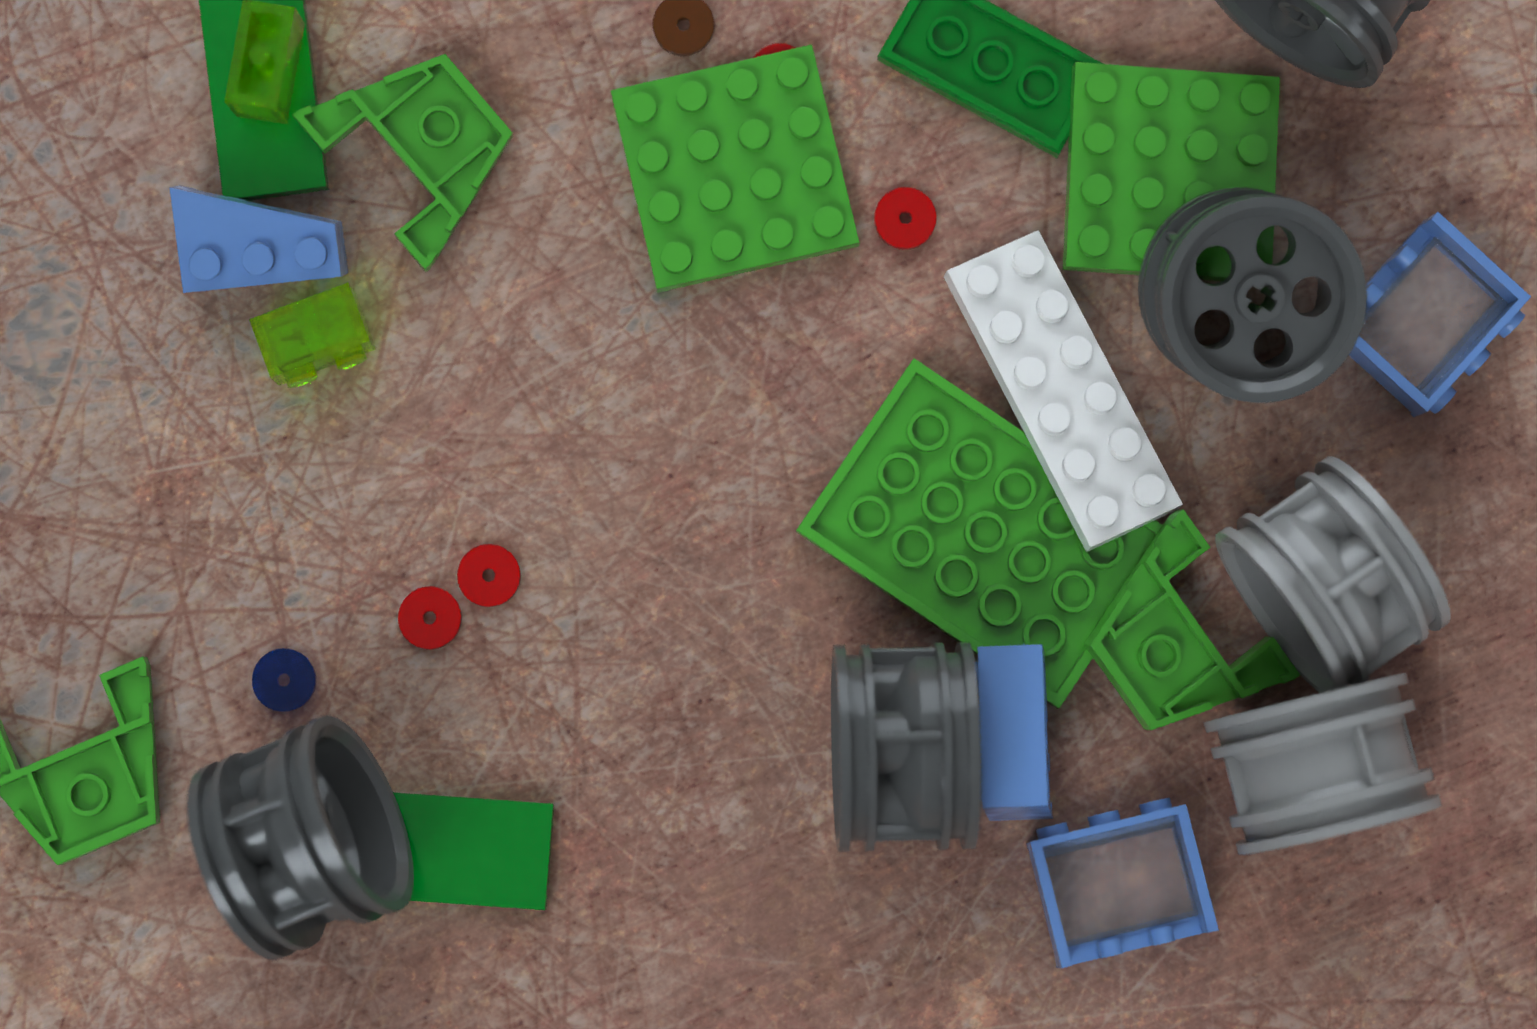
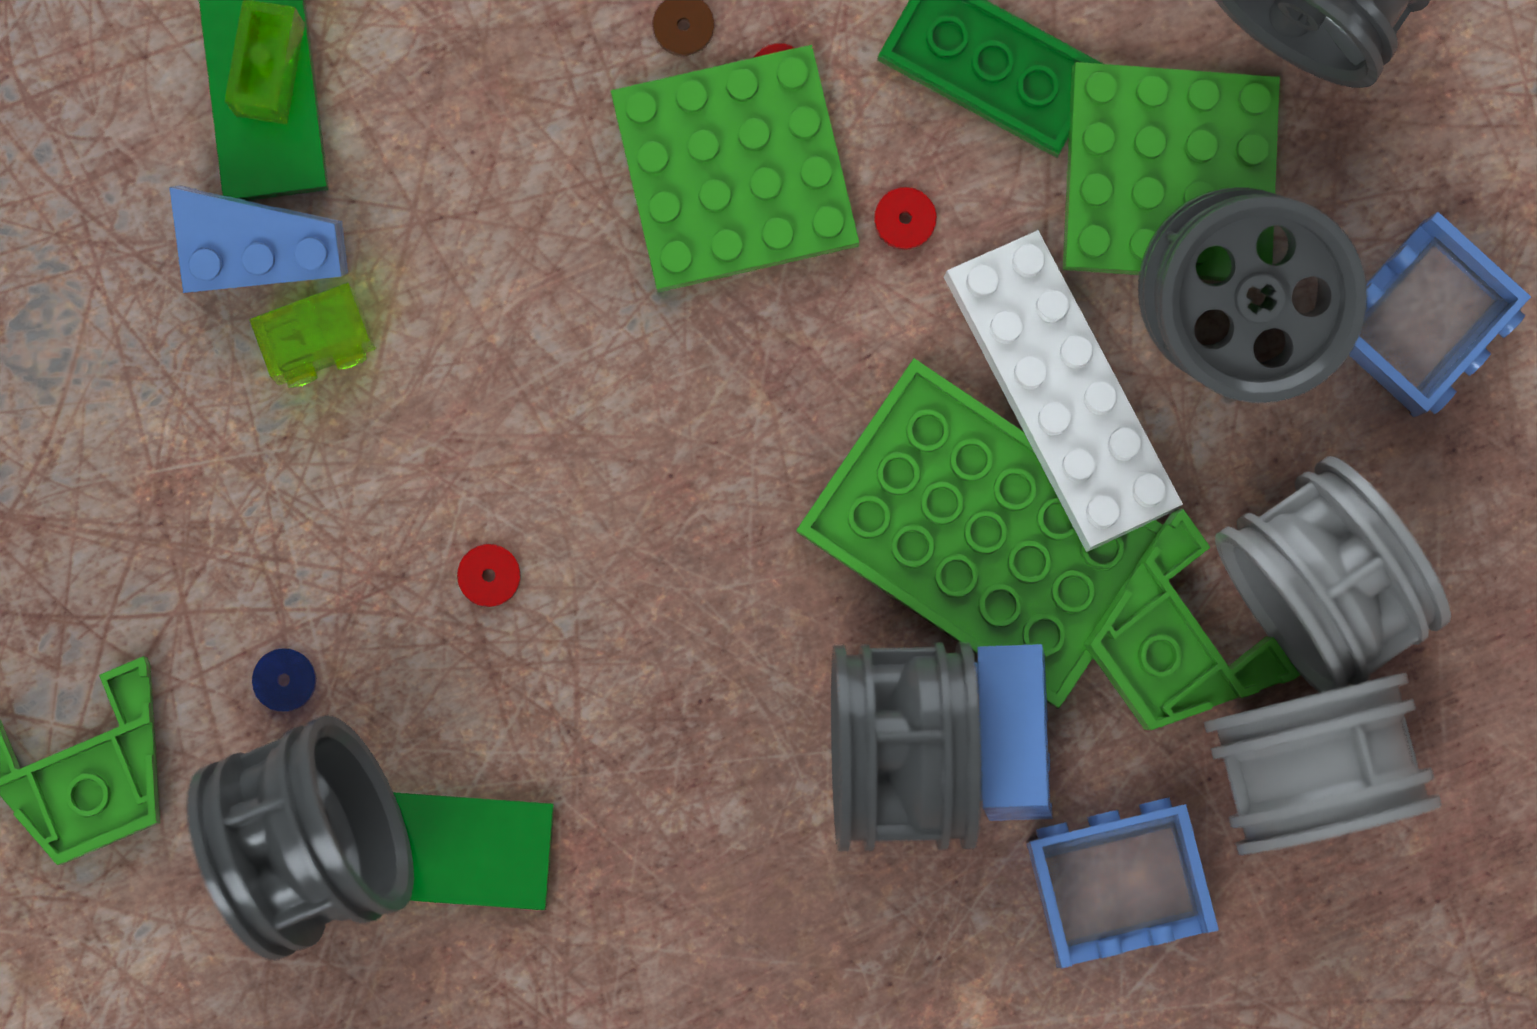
bright green wing [293,54,513,272] -> none
red wheel [398,586,462,650] -> none

